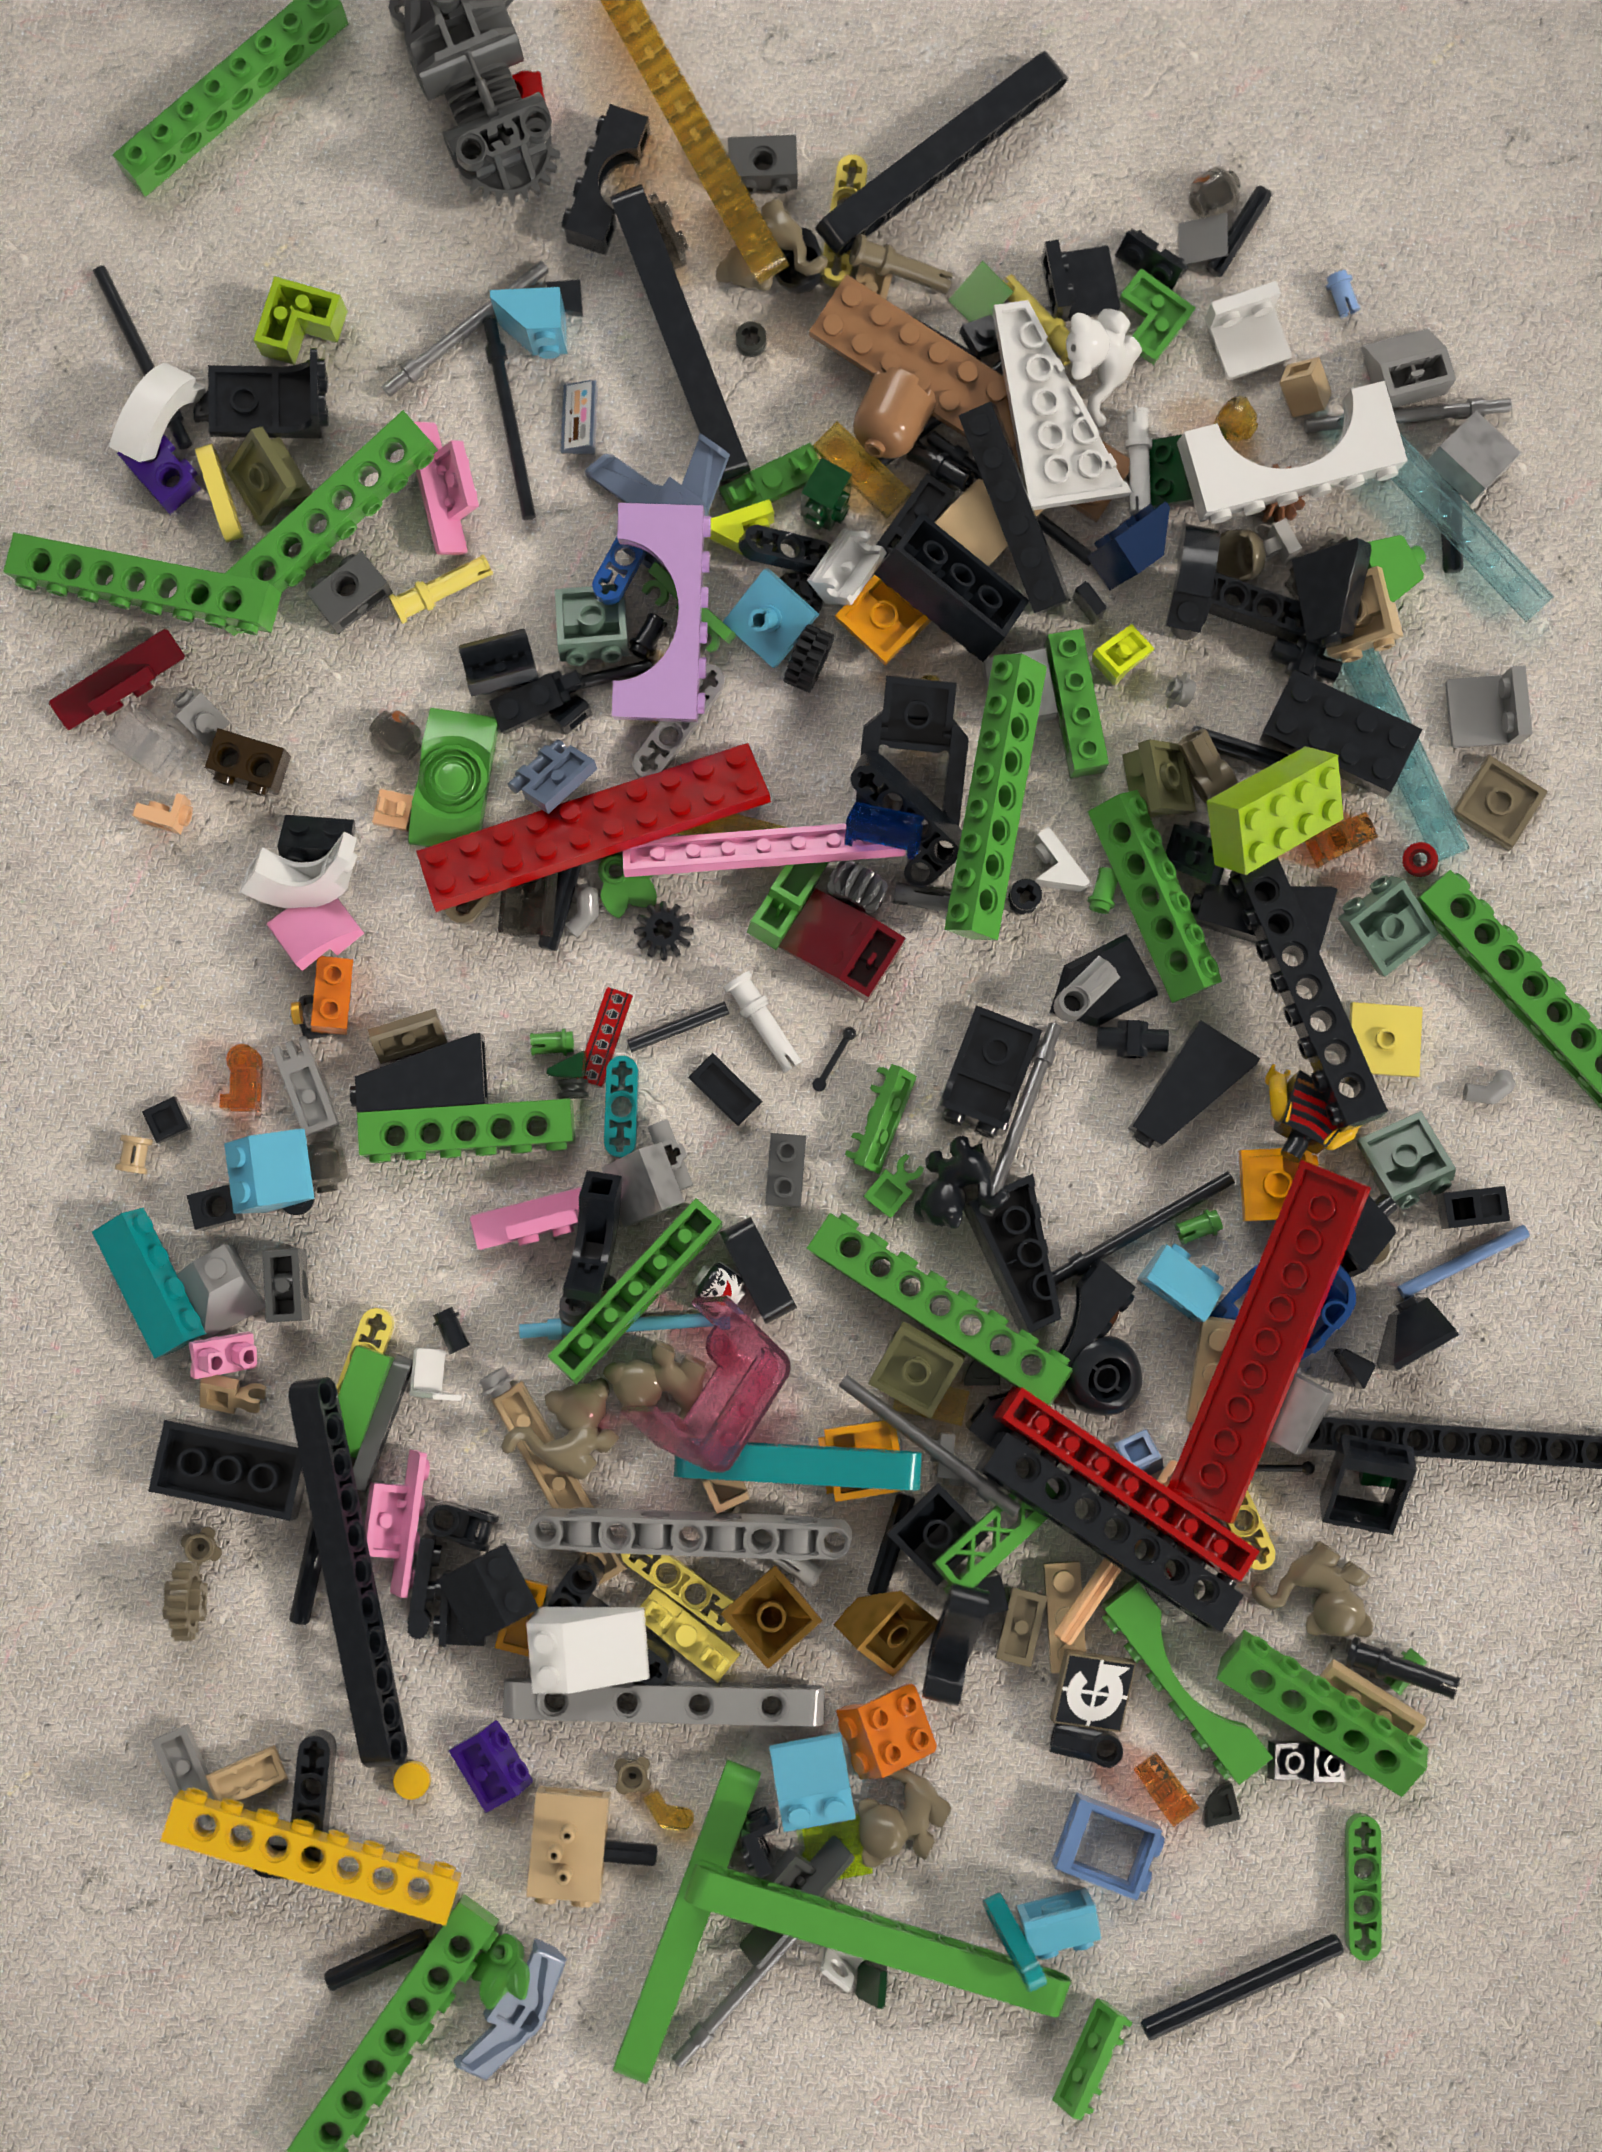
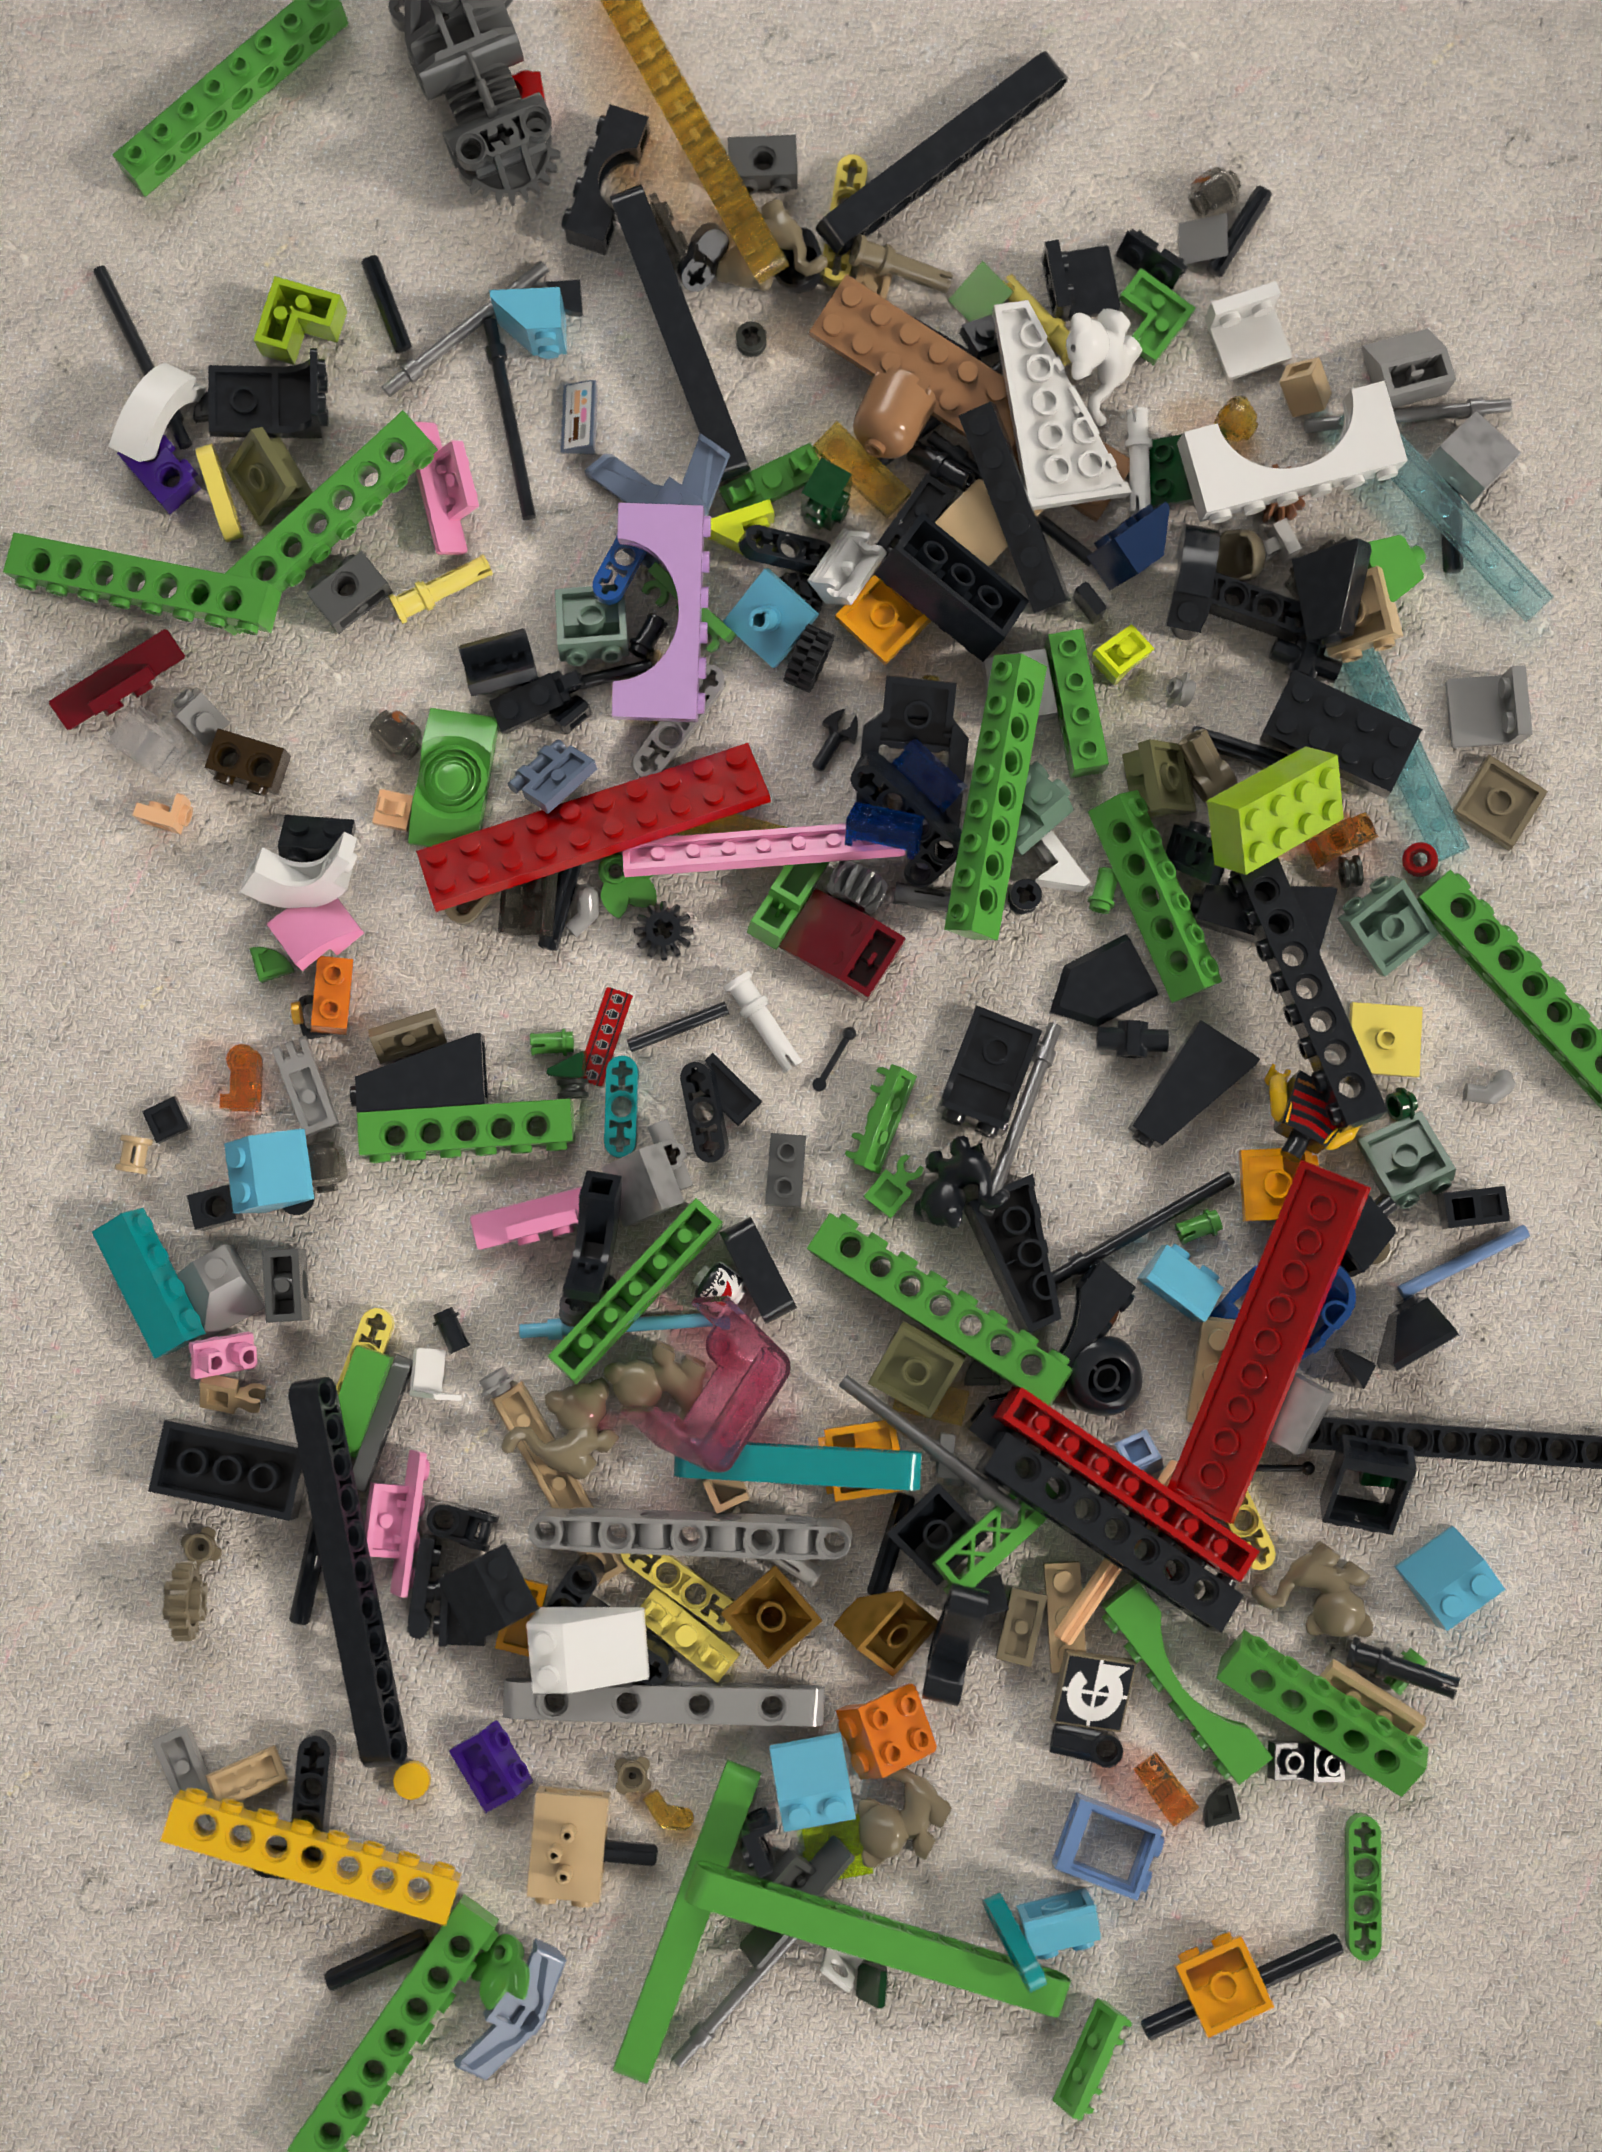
light grey piece [1053,956,1120,1022] -> none
light blue pin [1326,270,1361,318] -> none
none -> bright green tile [249,947,295,983]
none -> black axle [361,255,412,353]
none -> black piece [677,222,729,292]
none -> black beam [680,1060,729,1163]
none -> black bar [812,709,858,772]
none -> clear blue hinge [891,739,968,813]
none -> sand green plate [1014,761,1074,855]
none -> light orange plate [1173,1931,1275,2038]
none -> pearl dark grey bush [1338,855,1364,888]
none -> dark green plate [1385,1087,1418,1121]
none -> medium azure slope [1394,1526,1506,1631]

